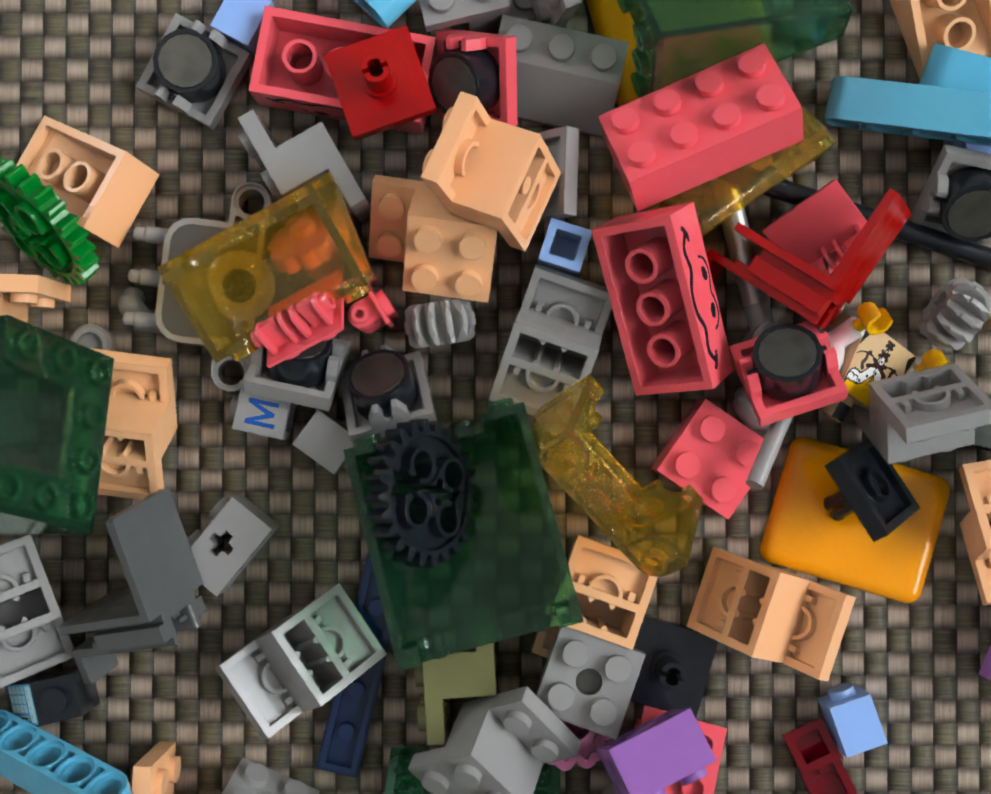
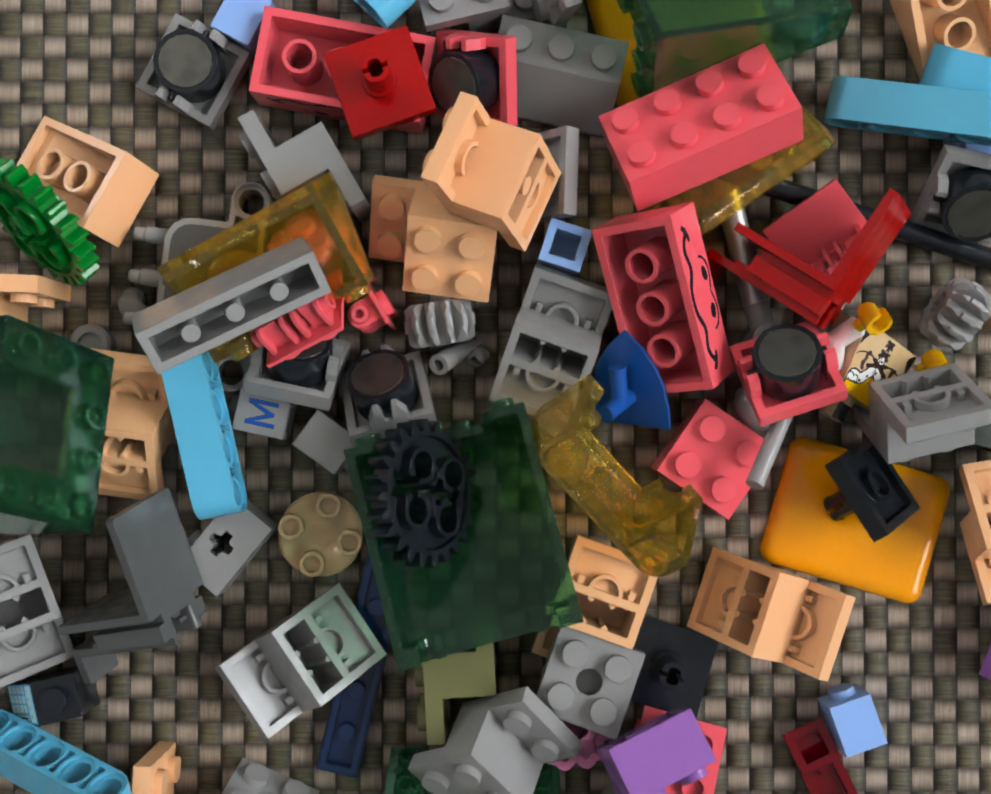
none -> light grey brick [131,236,332,375]
none -> medium azure beam [161,348,247,520]
none -> tan dish [278,492,363,577]
none -> light grey arm [429,339,490,375]
none -> blue shield [592,330,671,430]

